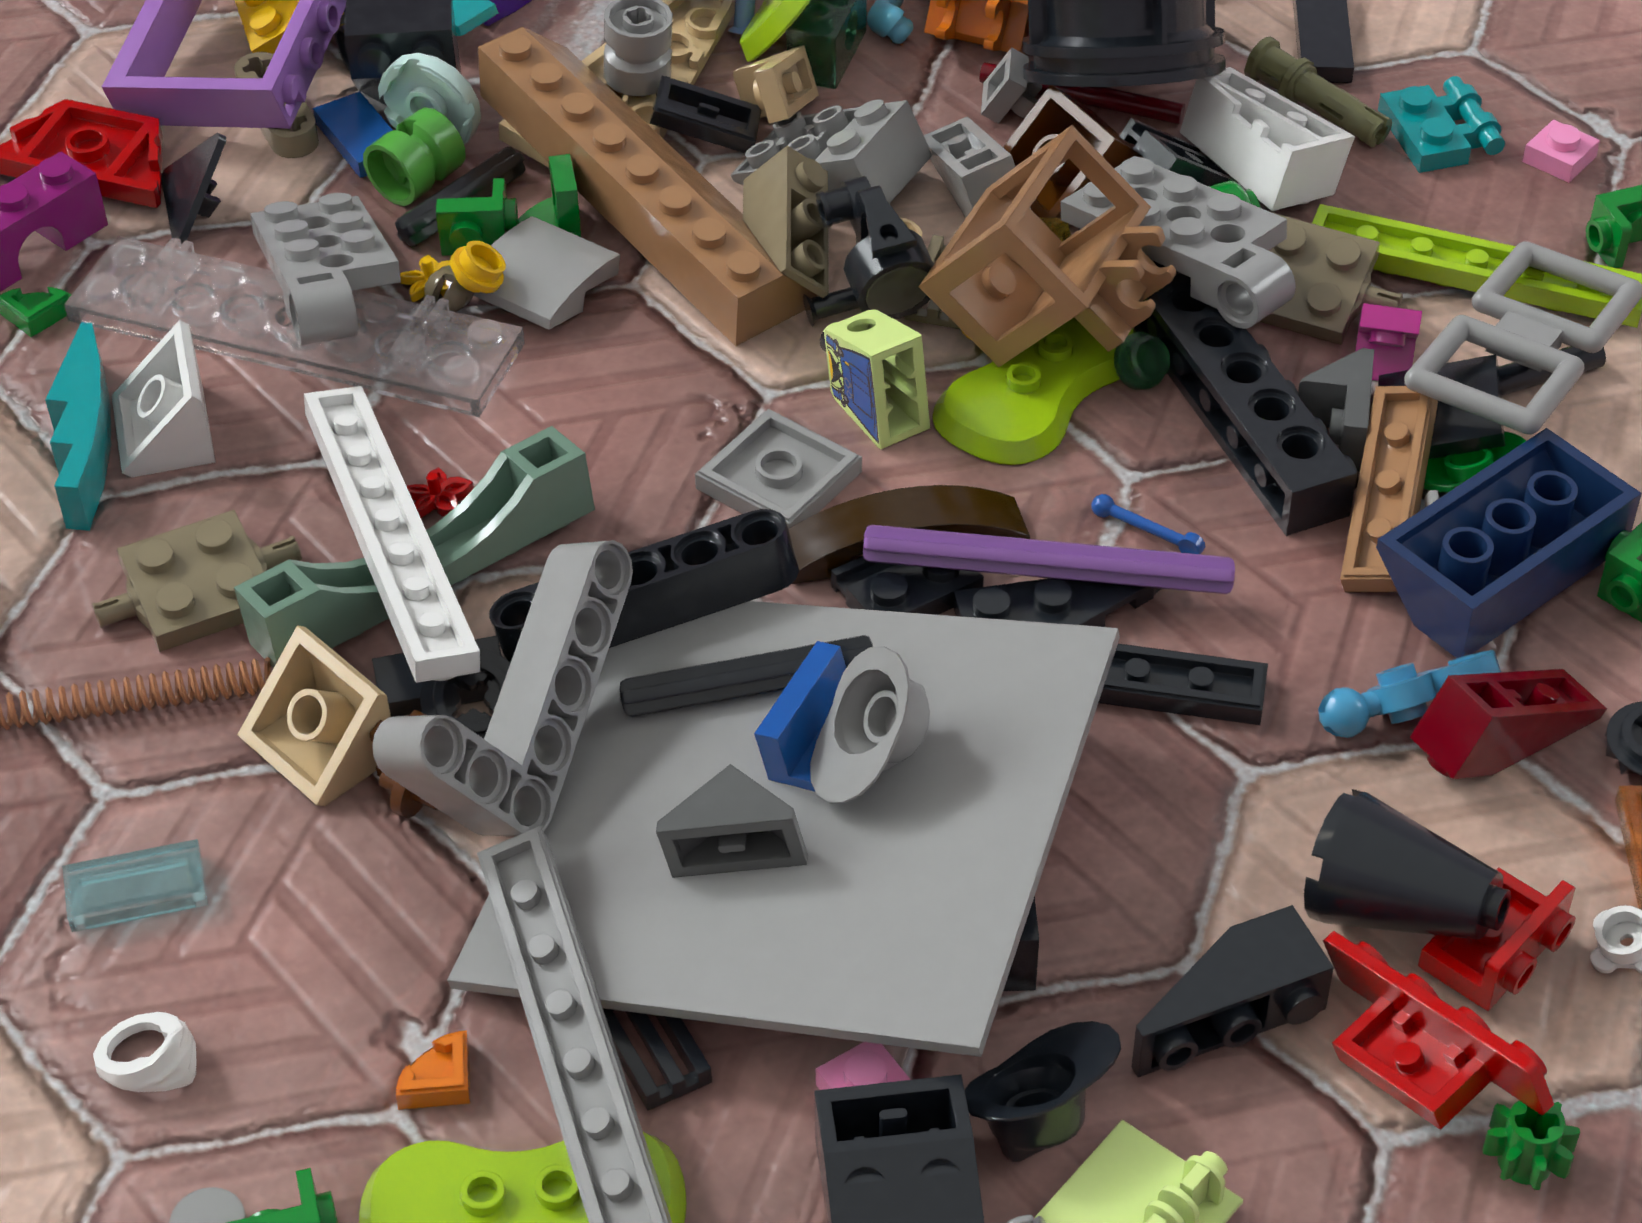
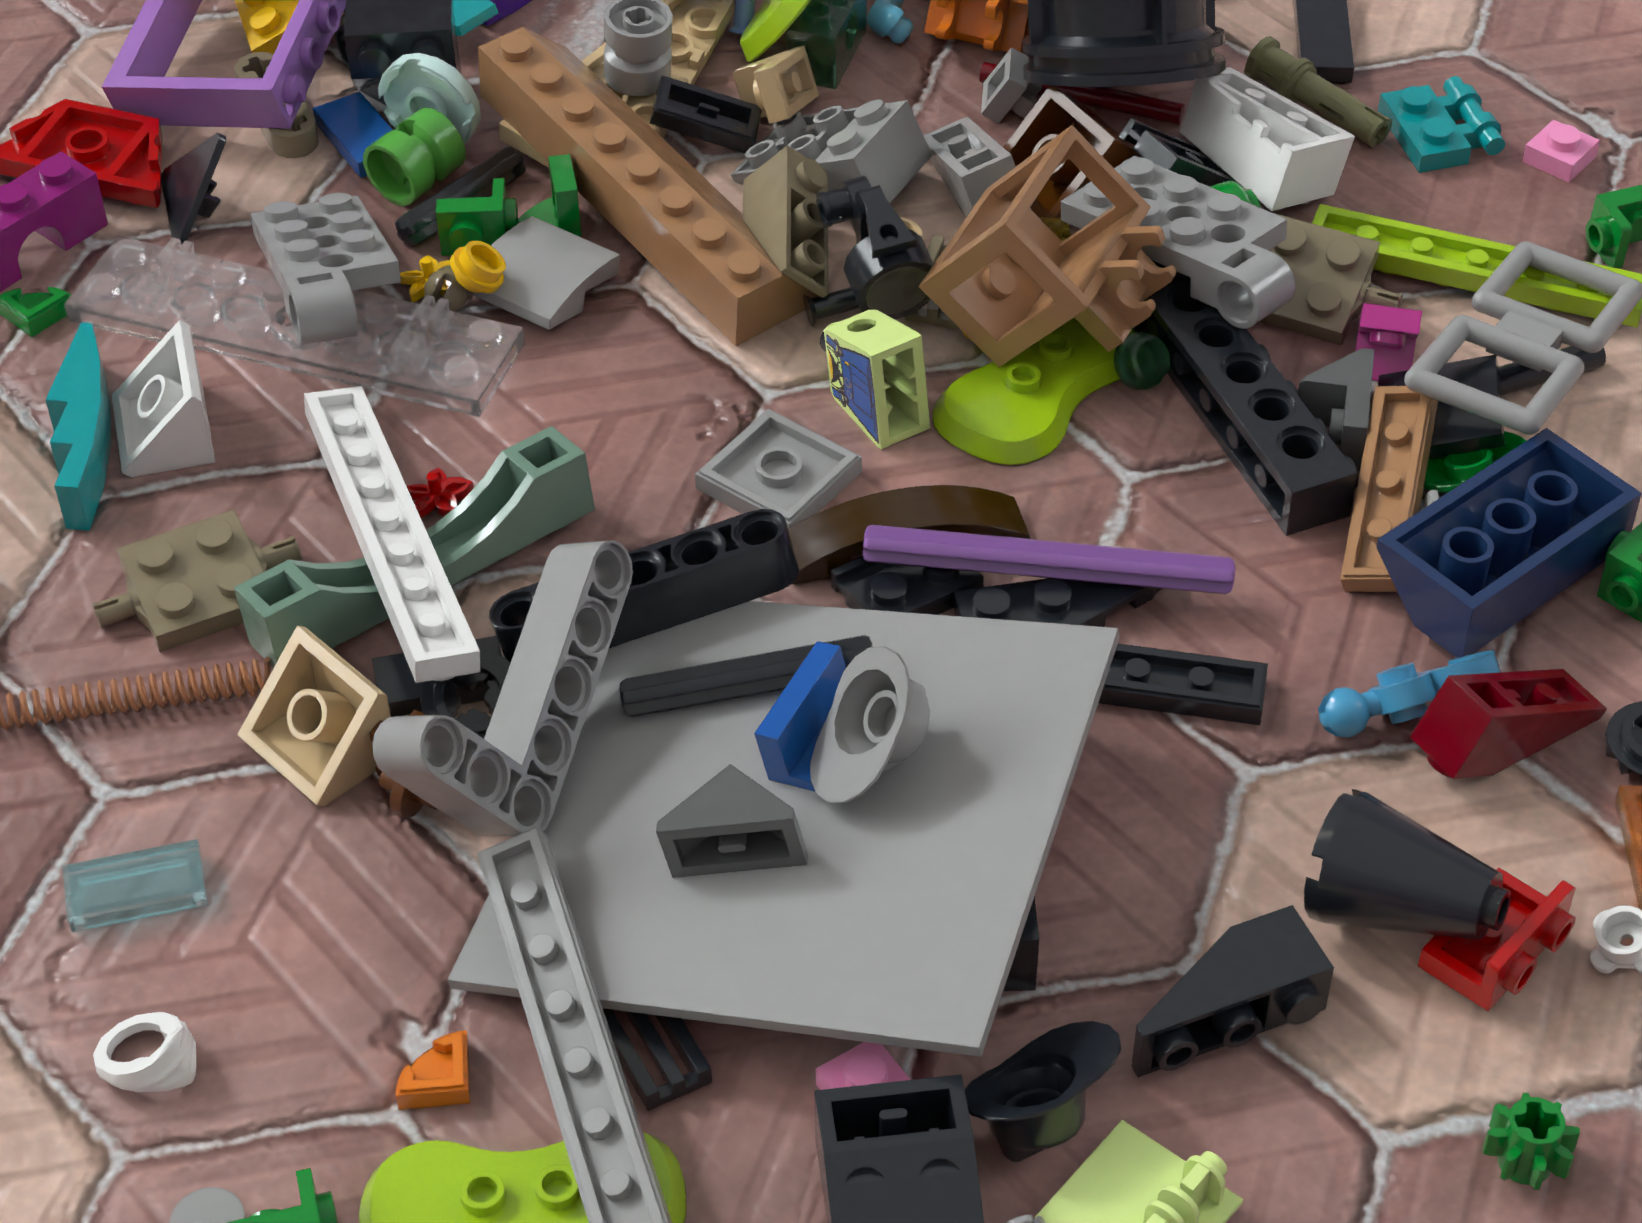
blue hinge [1091,494,1206,554] -> none
red bracket [1323,931,1554,1130] -> none

